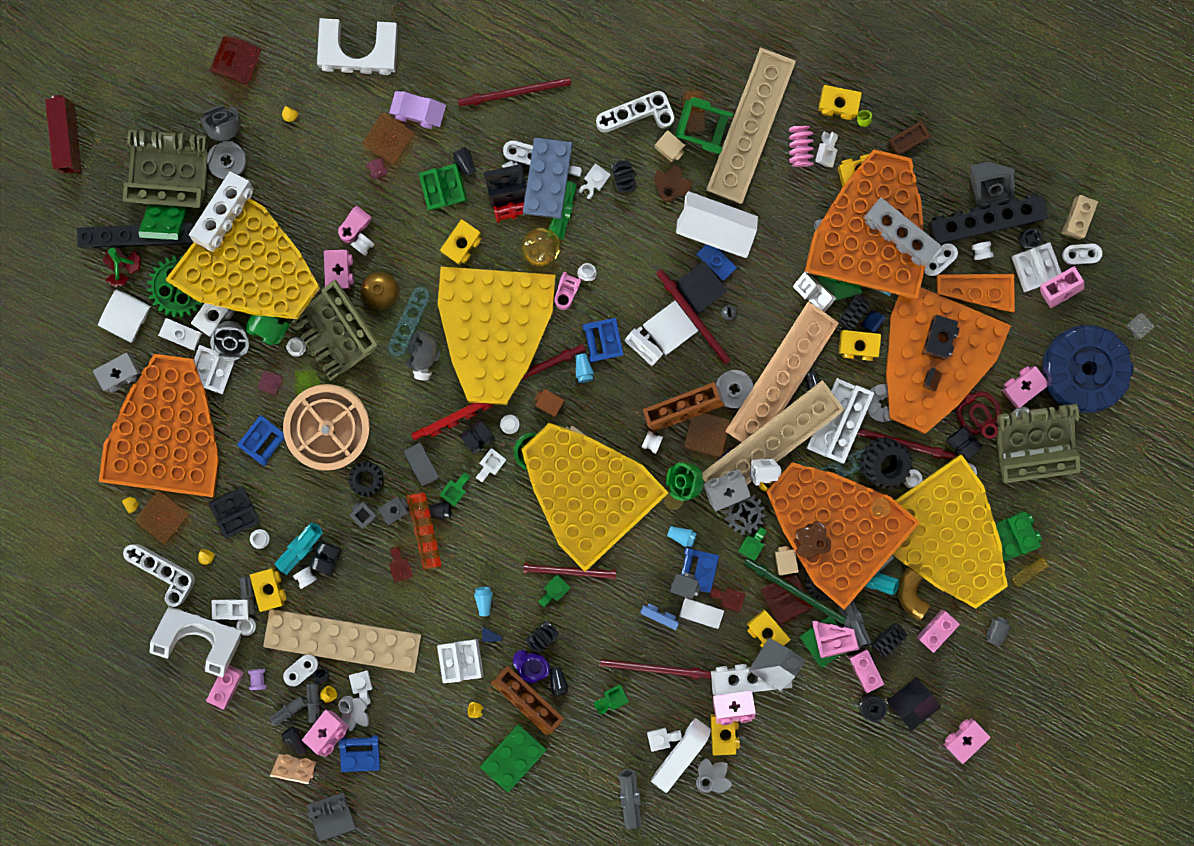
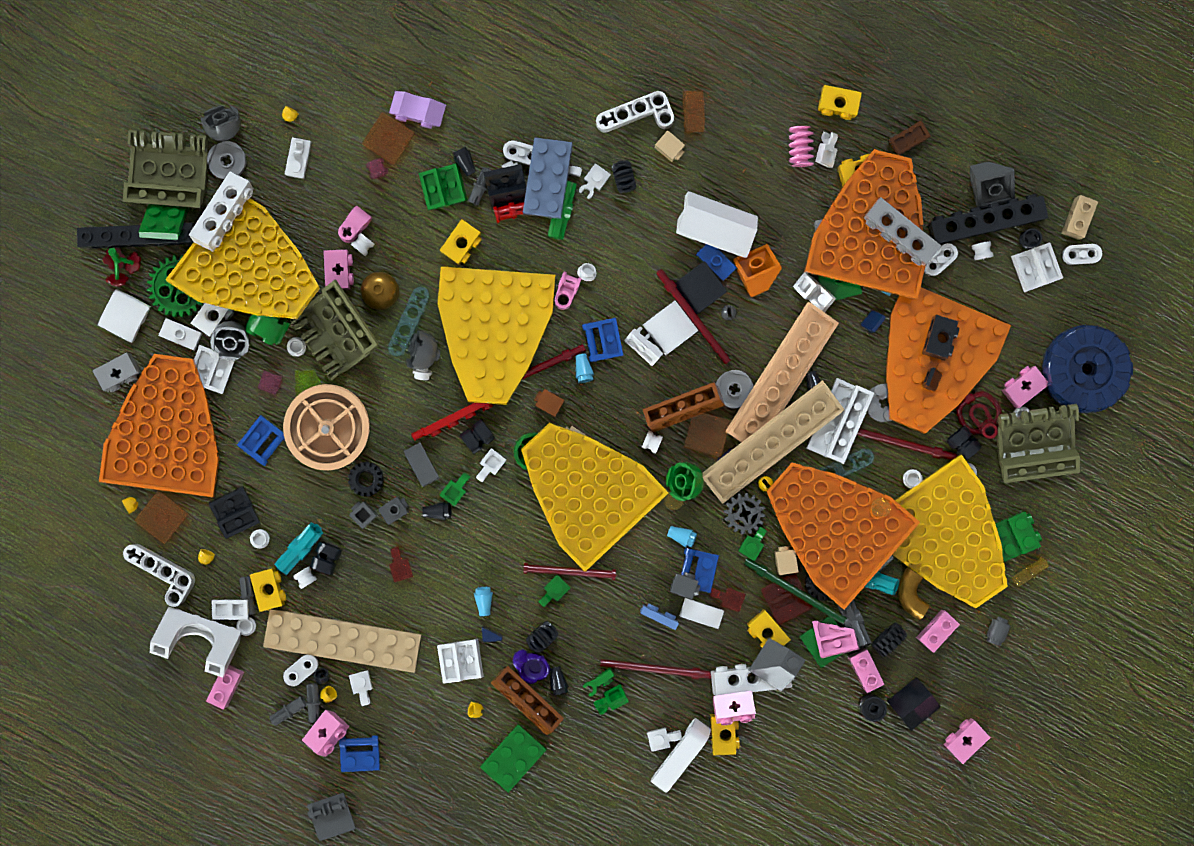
dark red brick [45,95,82,174] -> none
clear red slope [209,36,261,85] -> none
lavender bush [248,669,267,690] -> none
light nougat hinge [270,754,317,784] -> none
black cone [281,726,307,756] -> none
white arch [317,18,398,75] -> none
light grey plate [338,695,369,731] -> none
clear orange tile [406,492,442,570] -> none
dark red bar [458,77,571,106] -> none
white plate [500,415,519,434] -> none
clear yellow cylinder [521,227,560,267] -> none
dark grey piece [619,769,641,829] -> none
reddish brown plate [654,166,692,202] -> none
green piece [675,97,733,154] -> none
light grey plate [696,758,732,793] -> none
light grey brick [704,470,751,511] -> none
tan plate [706,47,796,205] -> none
white brick [750,459,781,485] -> none
reddish brown plate [795,521,831,558] -> none
black tyre [838,294,870,331] -> none
yellow brick [838,330,881,361] -> none
lime hinge [857,110,872,127] -> none
black tyre [859,437,913,489] -> none
orange wing [936,274,1015,313] -> none
bright pink brick [1040,267,1084,308] -> none
clear plate [1125,313,1154,340] -> none
none -> white plate [285,137,312,179]
none -> dark grey axle [467,167,491,206]
none -> green plate [583,668,615,697]
none -> orange slope [733,244,782,297]

